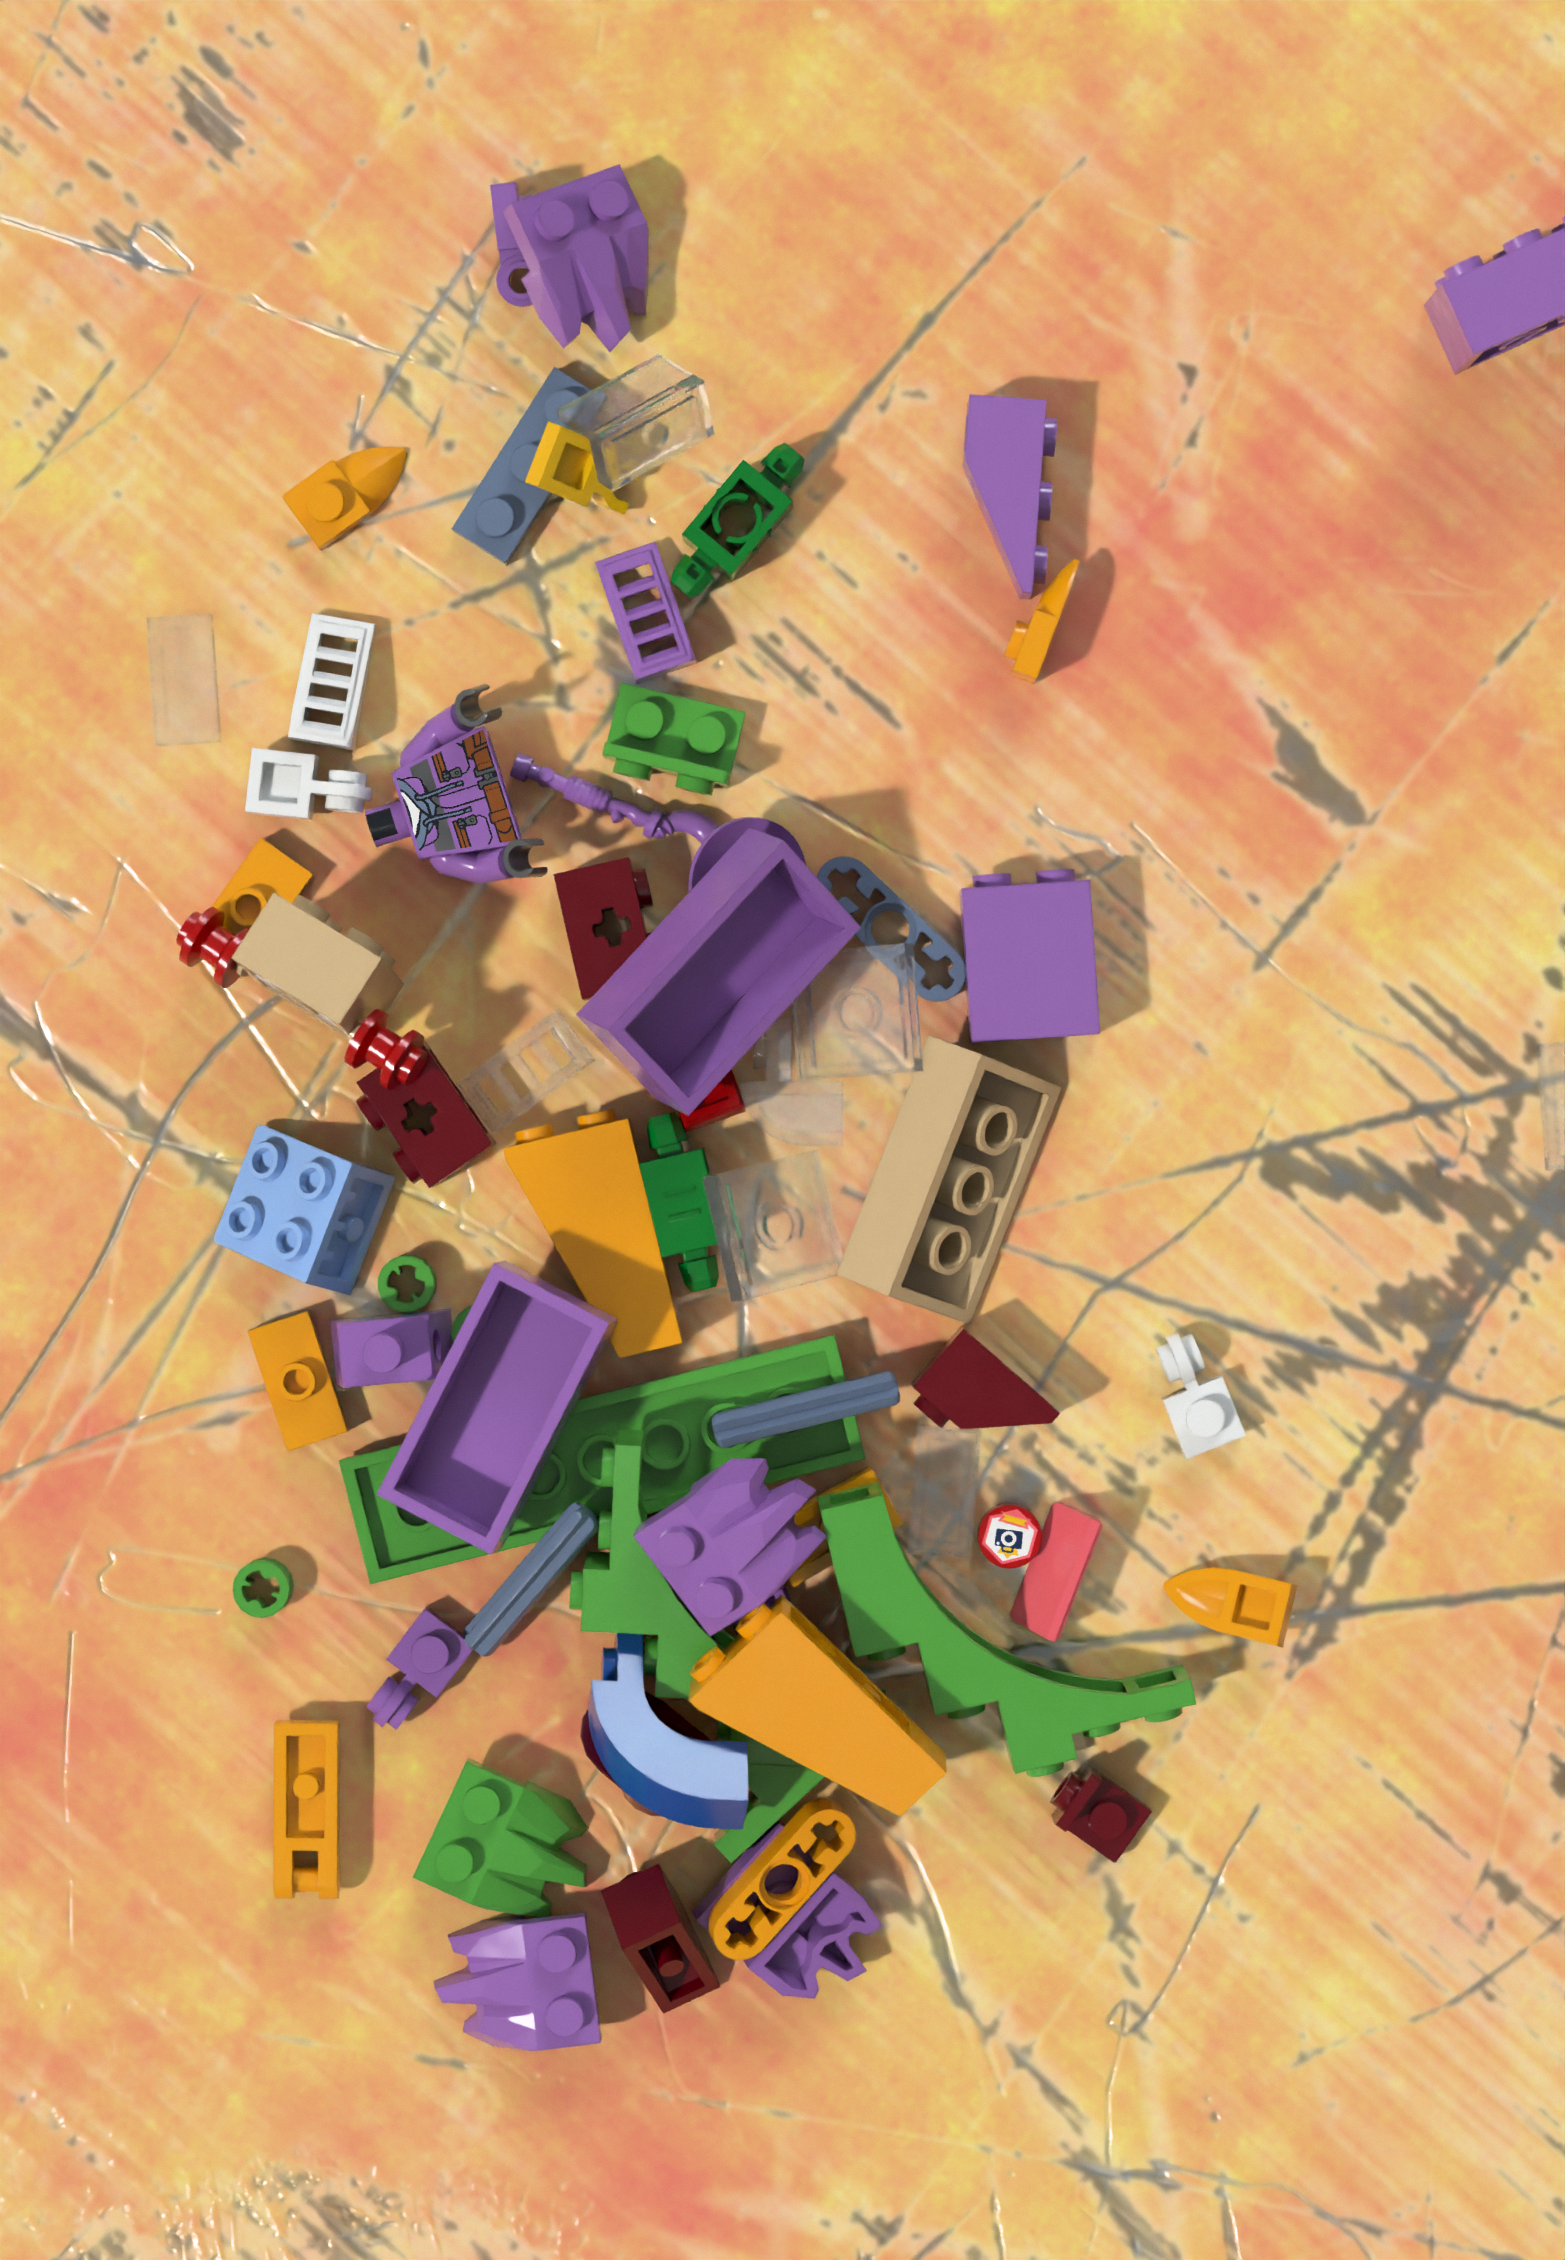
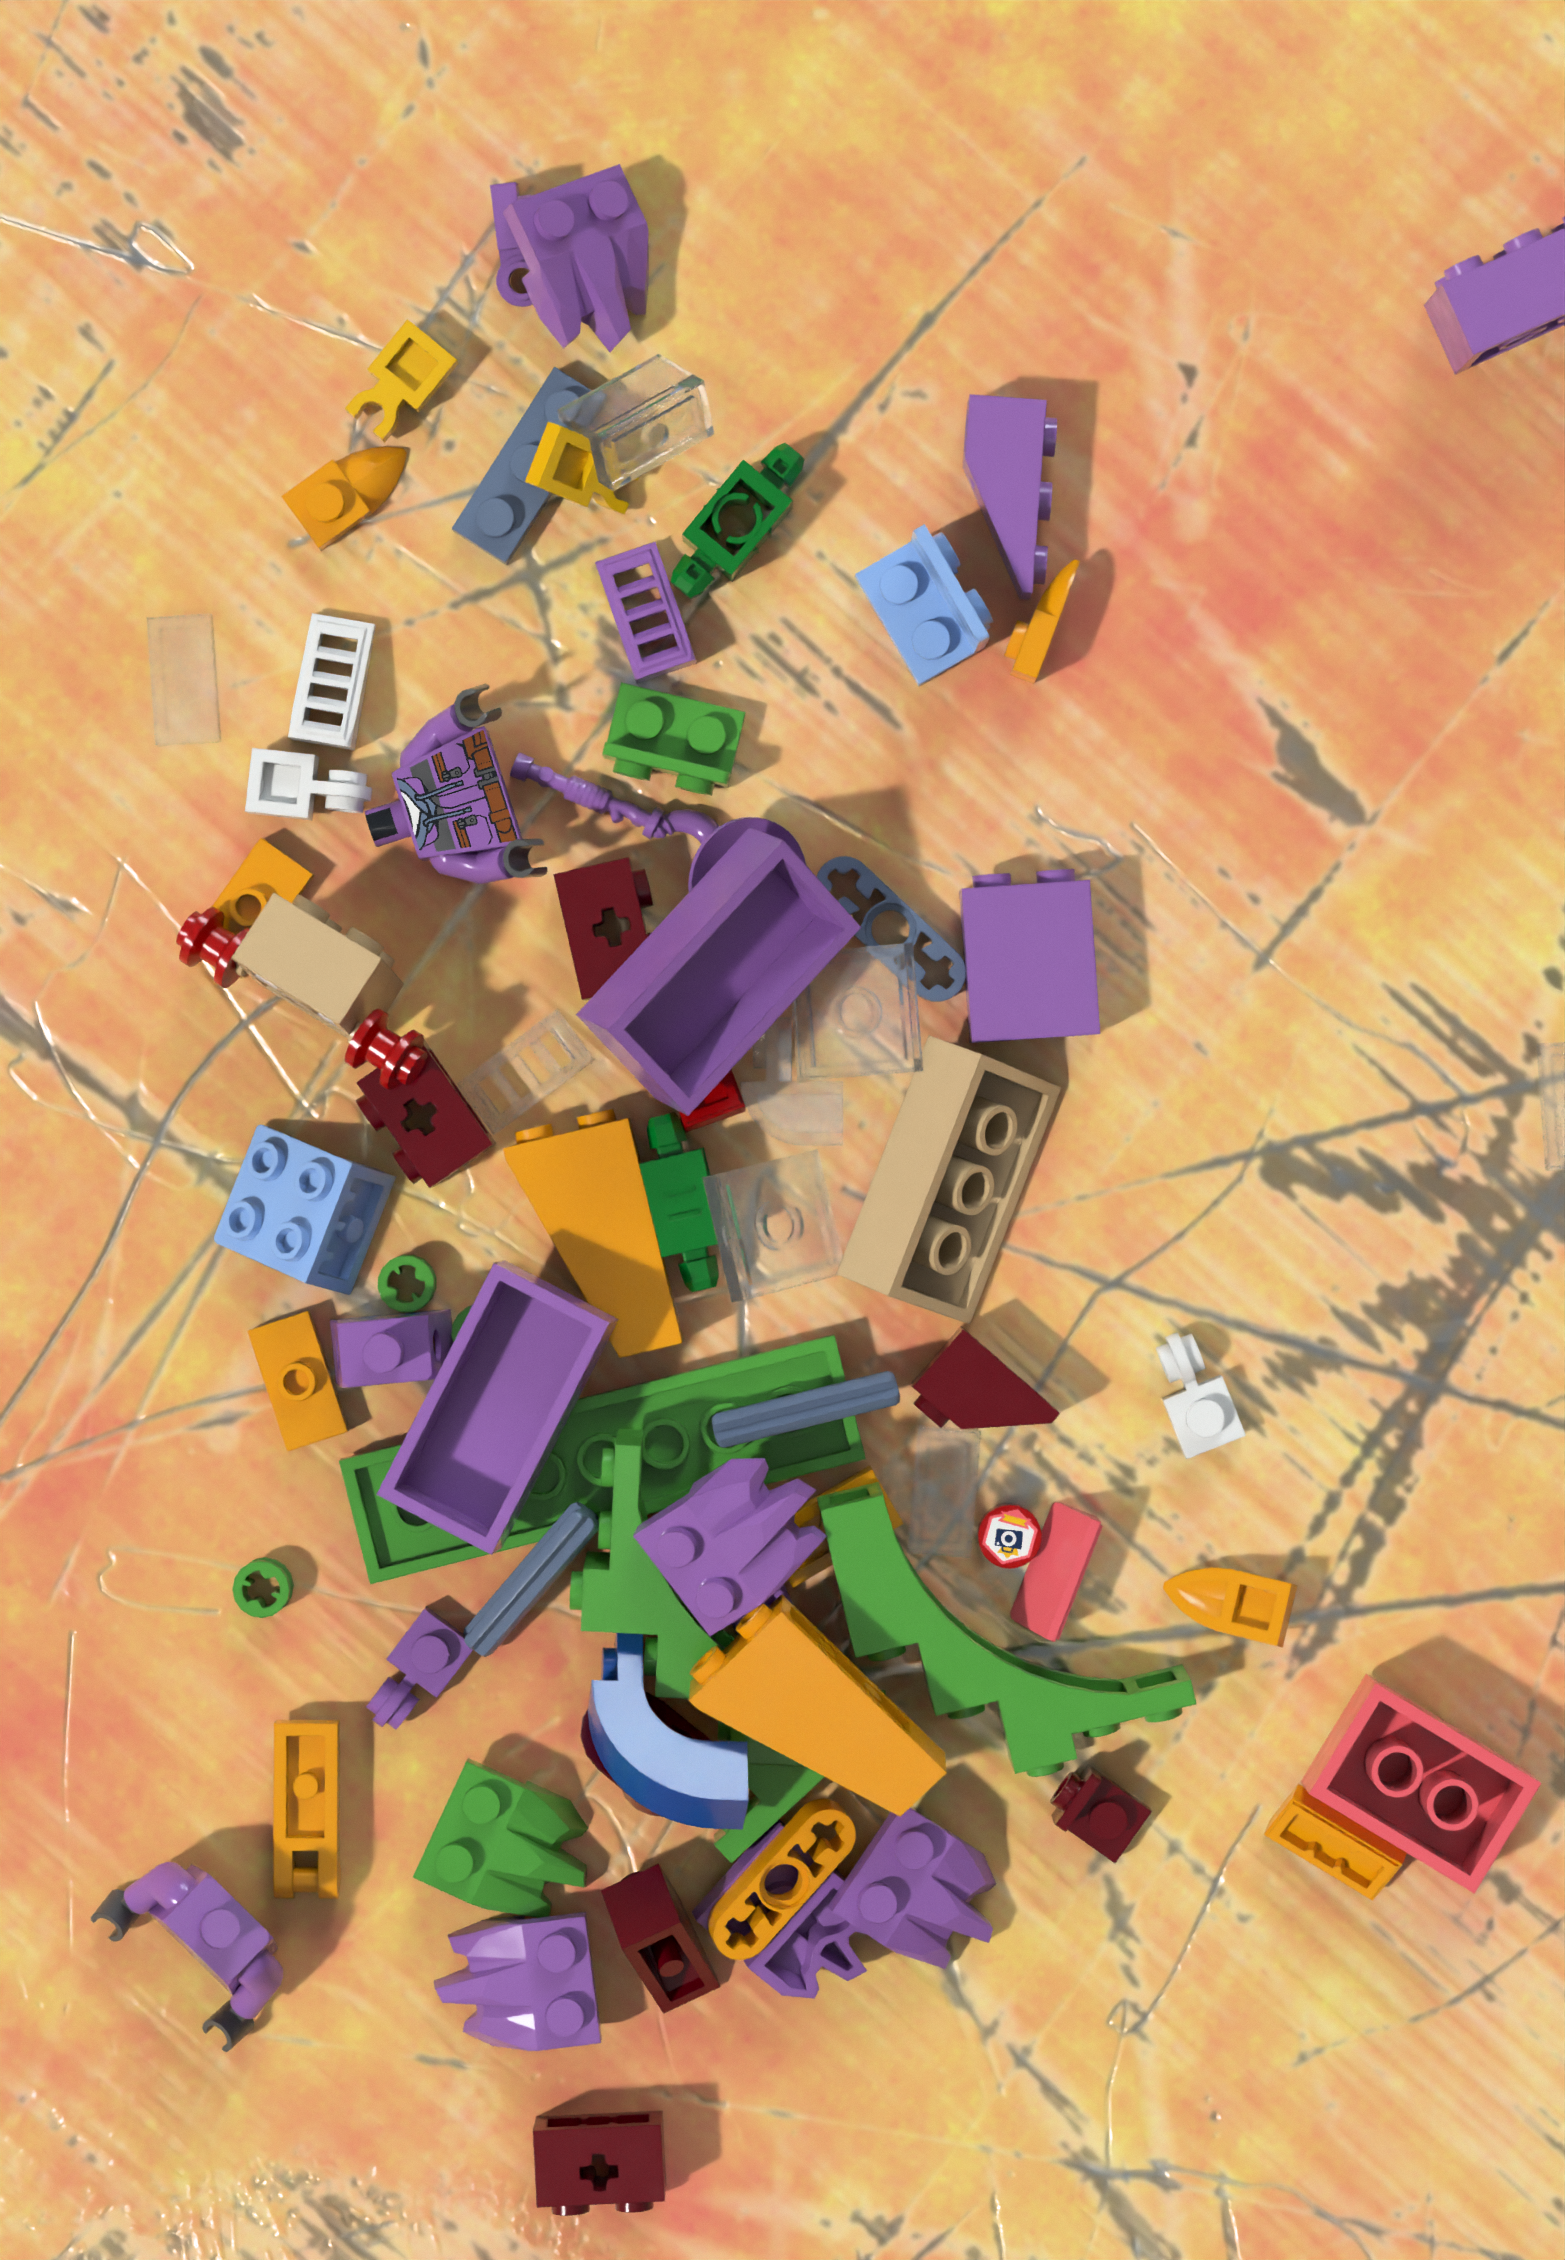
none -> medium lavender torso [91,1862,283,2052]
none -> yellow plate [345,319,459,443]
none -> dark red brick [533,2110,666,2216]
none -> medium lavender plate [828,1807,996,1969]
none -> light blue bracket [855,524,993,687]
none -> light orange plate [1263,1784,1407,1901]
none -> coral brick [1301,1674,1541,1894]

